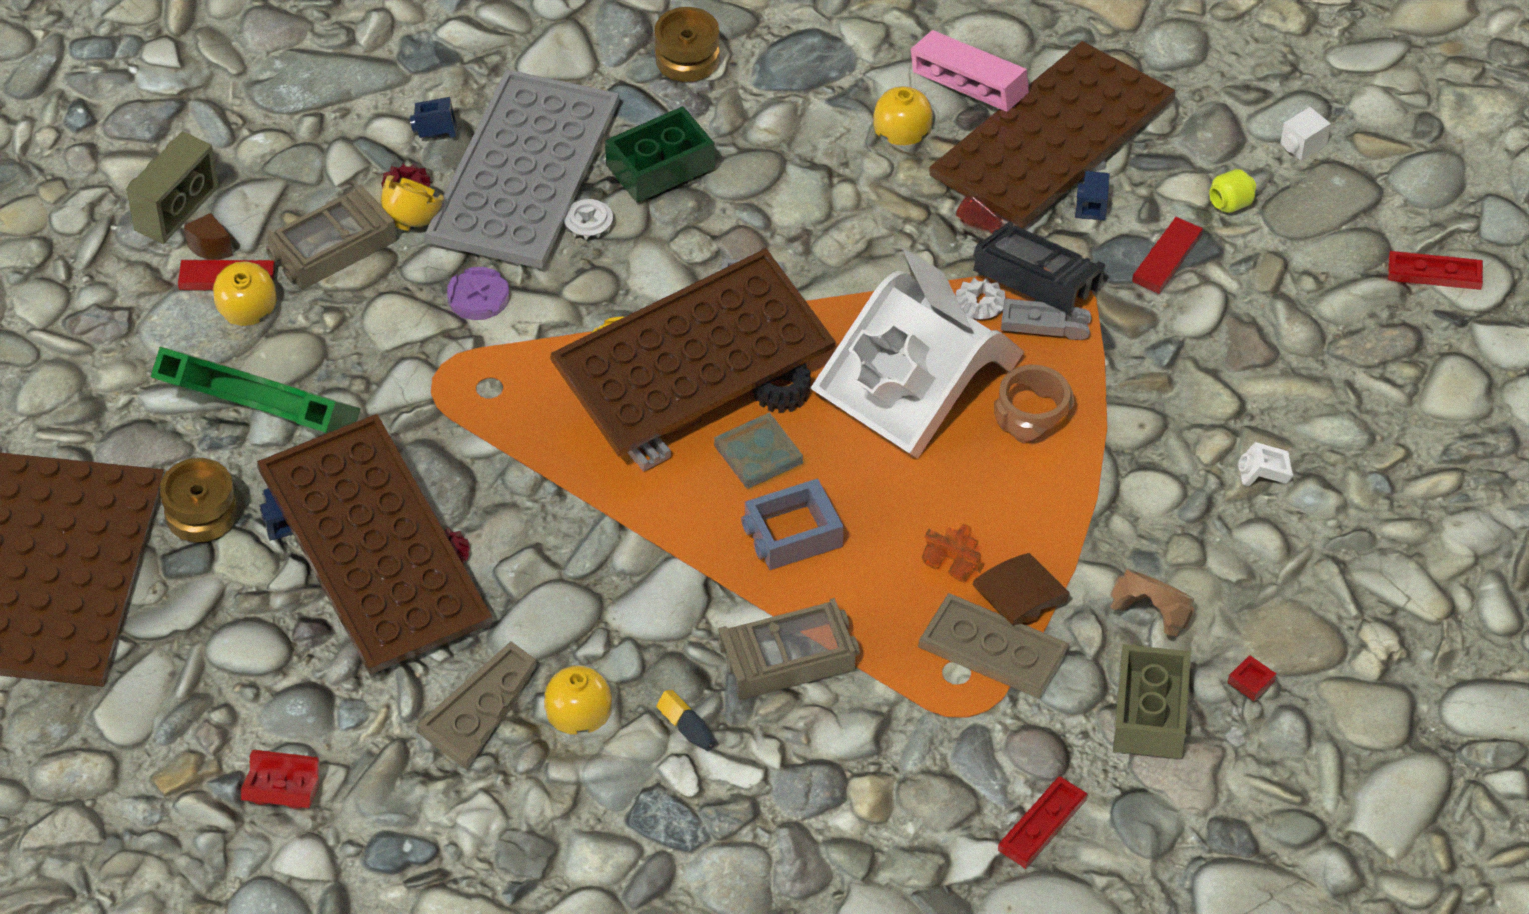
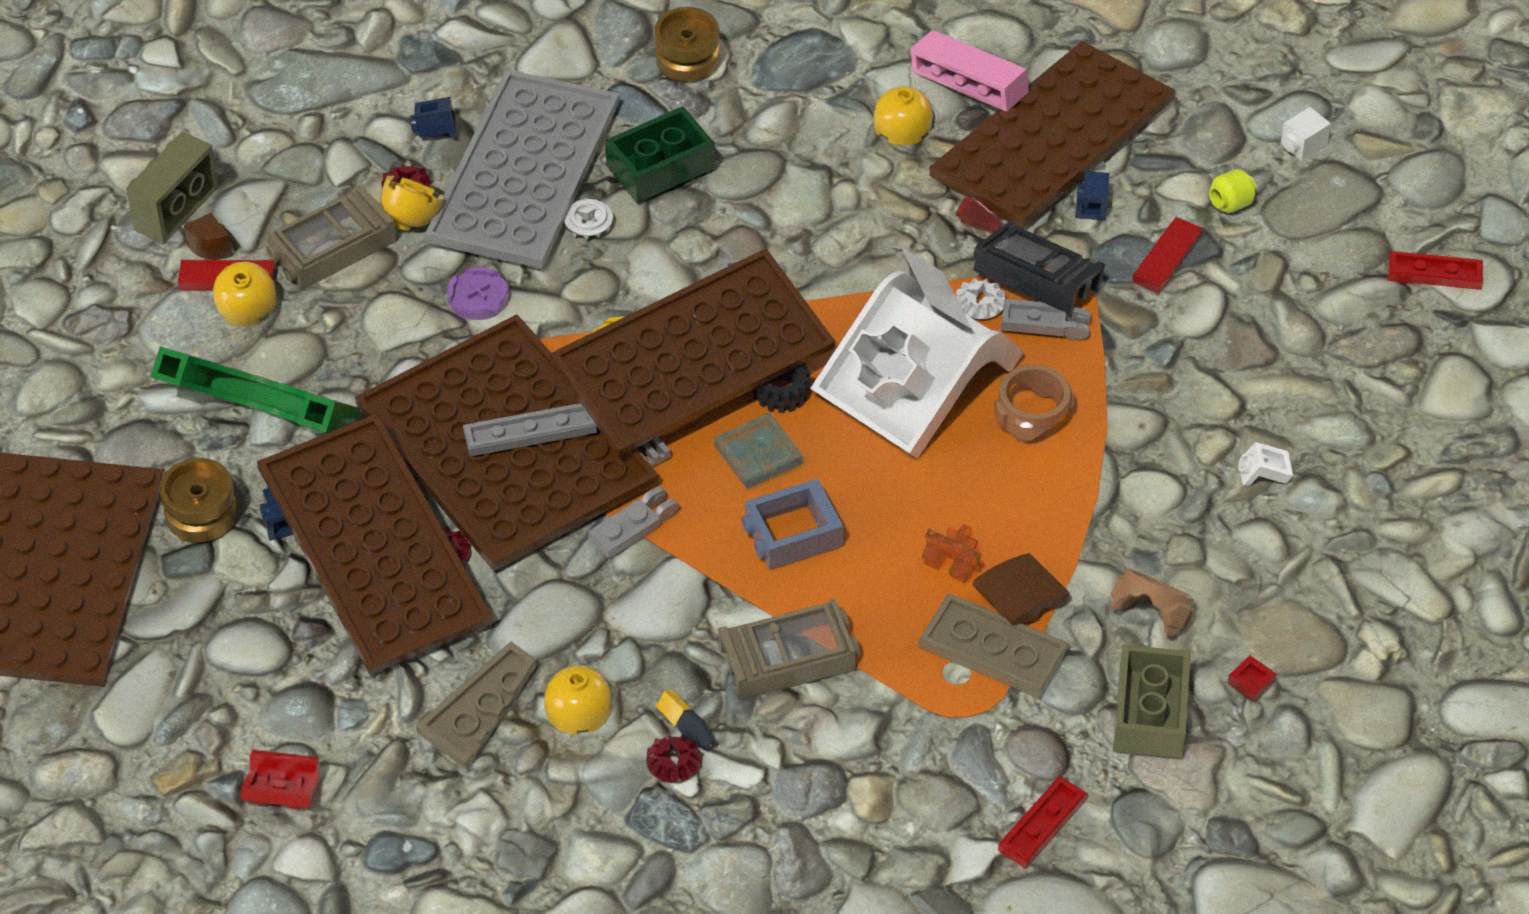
none -> reddish brown plate [355,314,659,572]
none -> light grey tile [463,403,597,456]
none -> light grey hinge [588,486,679,558]
none -> dark red gear [646,733,701,783]

